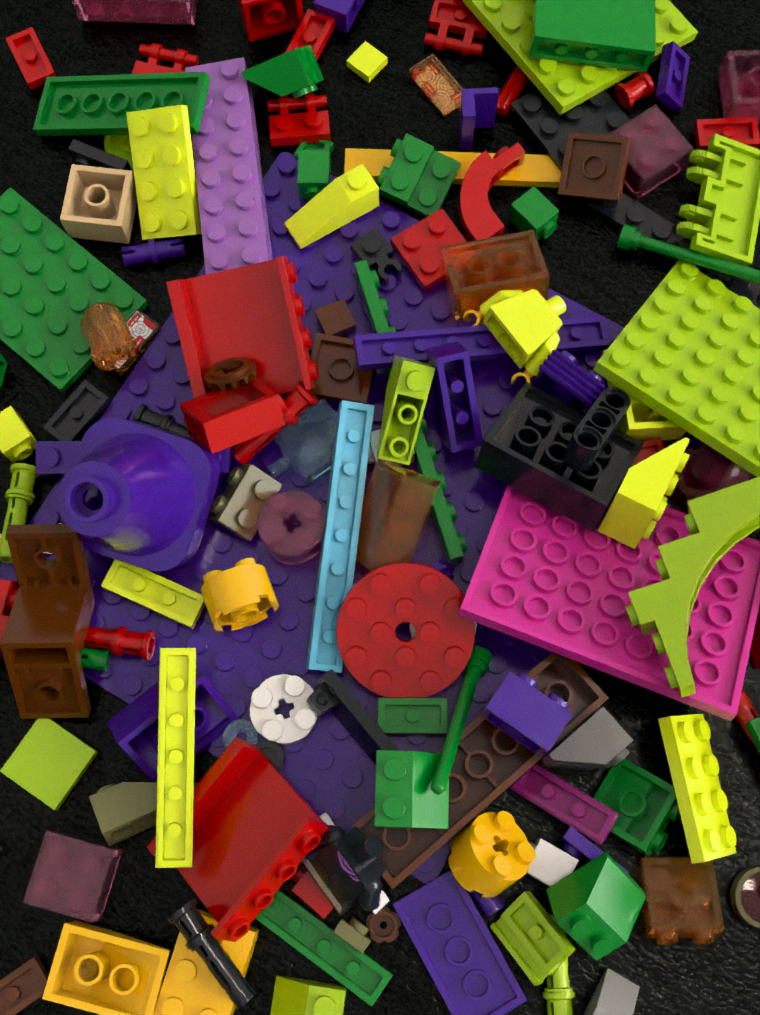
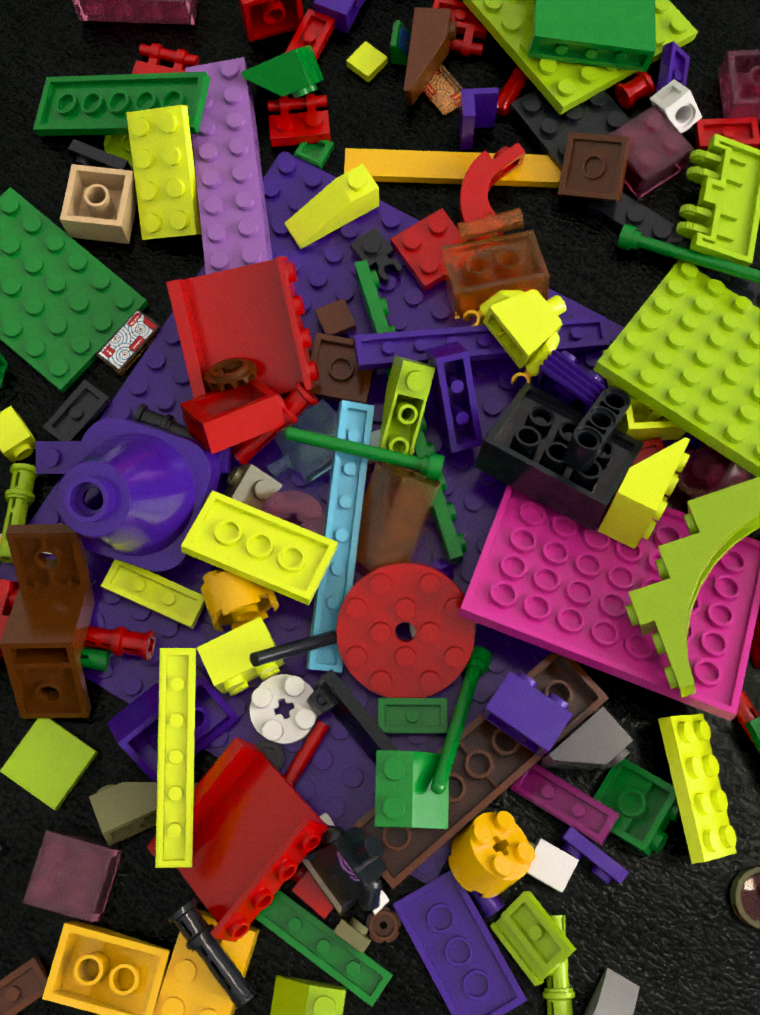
red plate [5,27,57,91] -> none
clear orange piece [80,302,137,371] -> none
dark purple pin [121,237,187,267] -> none
clear light blue plate [223,719,258,748] -> none
green brick [297,150,331,200] -> none
green plate [377,133,461,217] -> none
green brick [508,186,559,244] -> none
green slope [546,852,646,961] -> none
clear orange plate [639,857,725,945] -> none
none -> neon yellow plate [181,490,338,606]
none -> neon yellow brick [197,616,285,696]
none -> black bar [250,630,337,667]
none -> green piece [283,427,445,482]
none -> red piece [284,720,330,787]
none -> green slope [390,20,411,65]
none -> reddish brown slope [403,7,457,106]
none -> clear orange pin [457,207,524,243]
none -> white brick [649,79,702,137]

